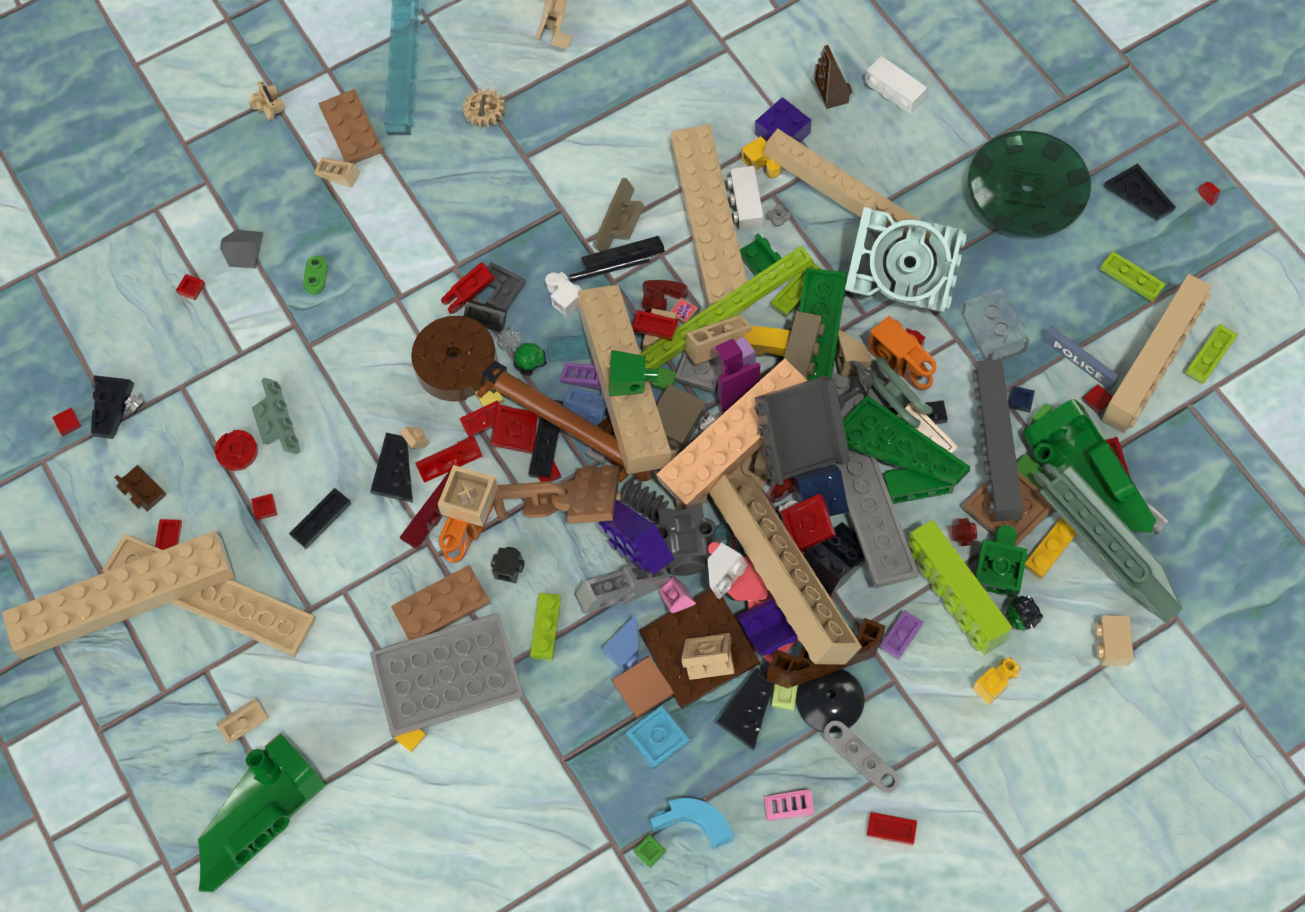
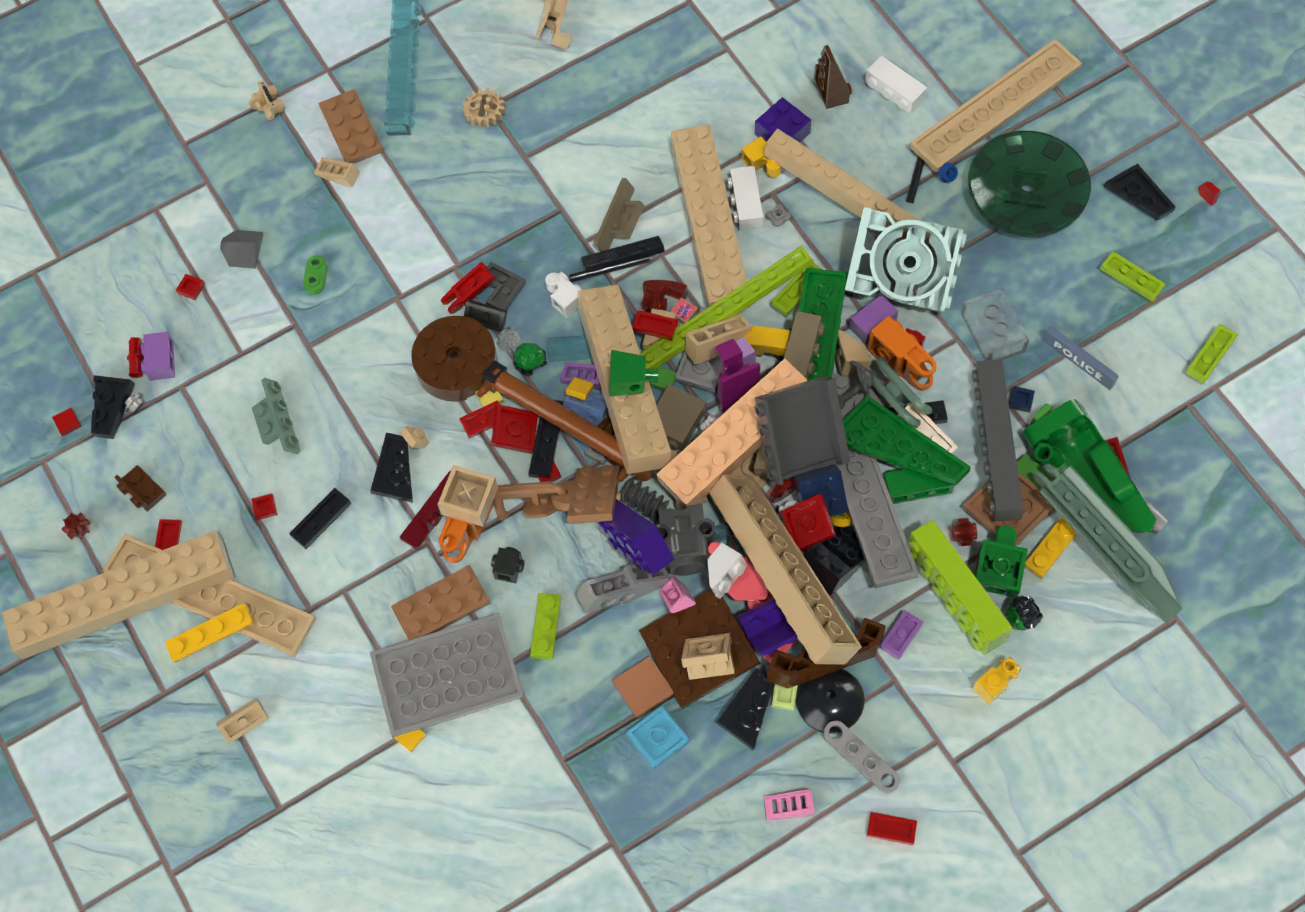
green panel [198,733,327,893] -> none
red tile [214,430,258,471] -> none
red hinge [415,436,483,483] -> none
medium blue slope [603,616,639,672] -> none
bright green tile [633,834,667,869] -> none
medium azure arch [650,798,734,849] -> none
green bracket [740,233,781,276] -> none
red tile [1082,384,1113,415] -> none
tan brick [1095,615,1134,666] -> none
tan brick [1101,274,1212,433] -> none
none -> clear red gear [61,512,91,540]
none -> red axle [127,337,144,378]
none -> medium lavender brick [141,331,175,381]
none -> yellow plate [165,603,255,663]
none -> yellow tile [566,377,594,401]
none -> yellow tile [830,512,852,527]
none -> medium lavender brick [849,294,898,345]
none -> black bar [906,156,925,204]
none -> tan plate [909,39,1083,173]
none -> blue plate [939,163,958,183]

